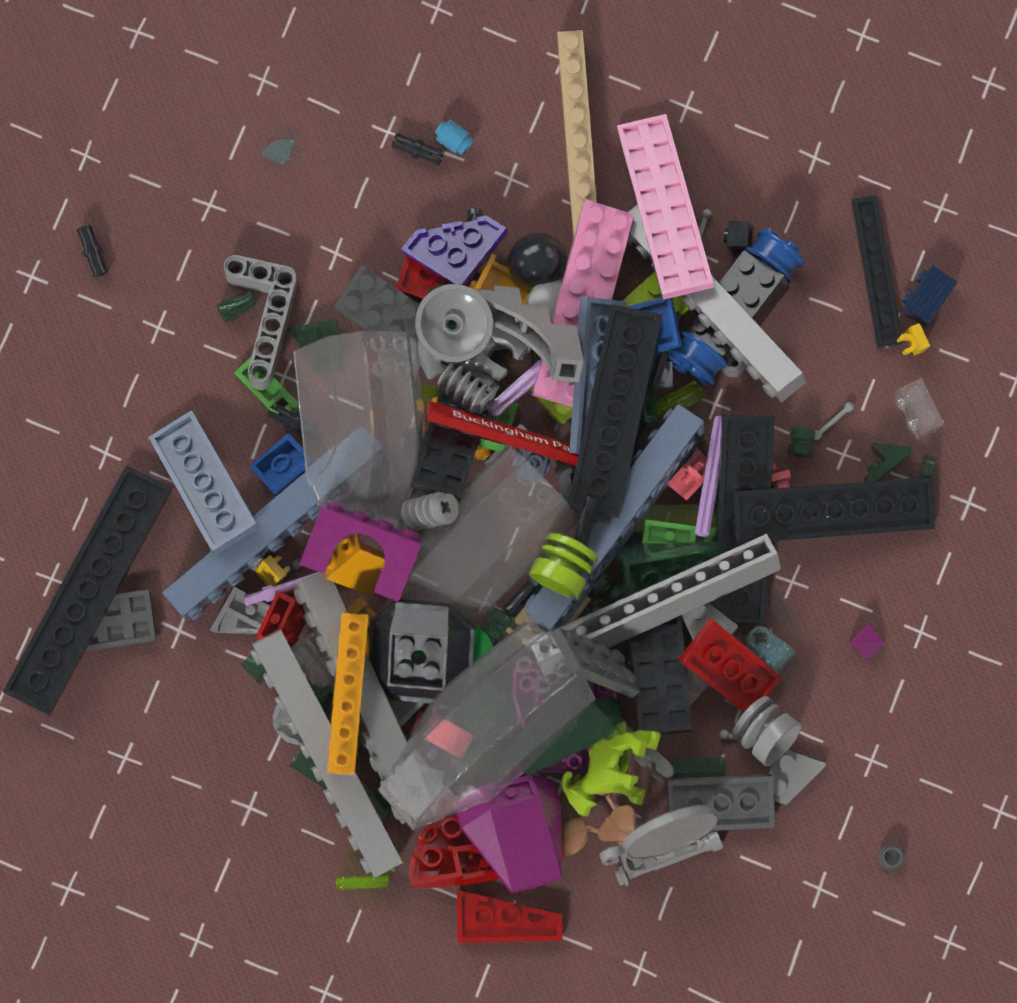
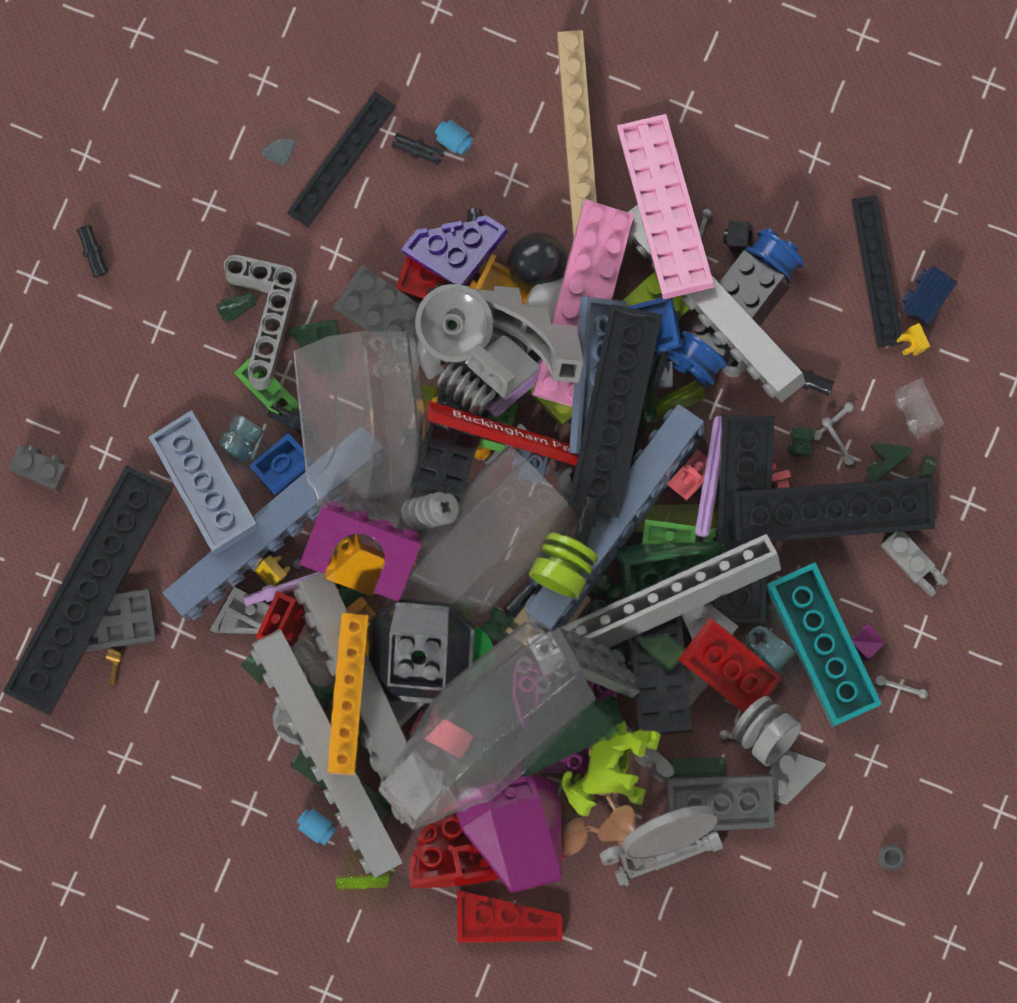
none -> dark grey brick [8,445,70,493]
none -> pearl gold hand [105,648,123,686]
none -> clear light blue wheel [217,414,264,462]
none -> black tile [287,91,396,228]
none -> dark azure brick [297,808,337,846]
none -> clear green plate [338,585,367,608]
none -> light grey bracket [468,336,539,399]
none -> clear green tile [634,633,686,671]
none -> teal brick [767,563,882,728]
none -> black pin [799,368,835,397]
none -> light grey hinge [822,417,854,465]
none -> light grey hinge [875,676,928,699]
none -> light grey hinge [881,531,948,597]

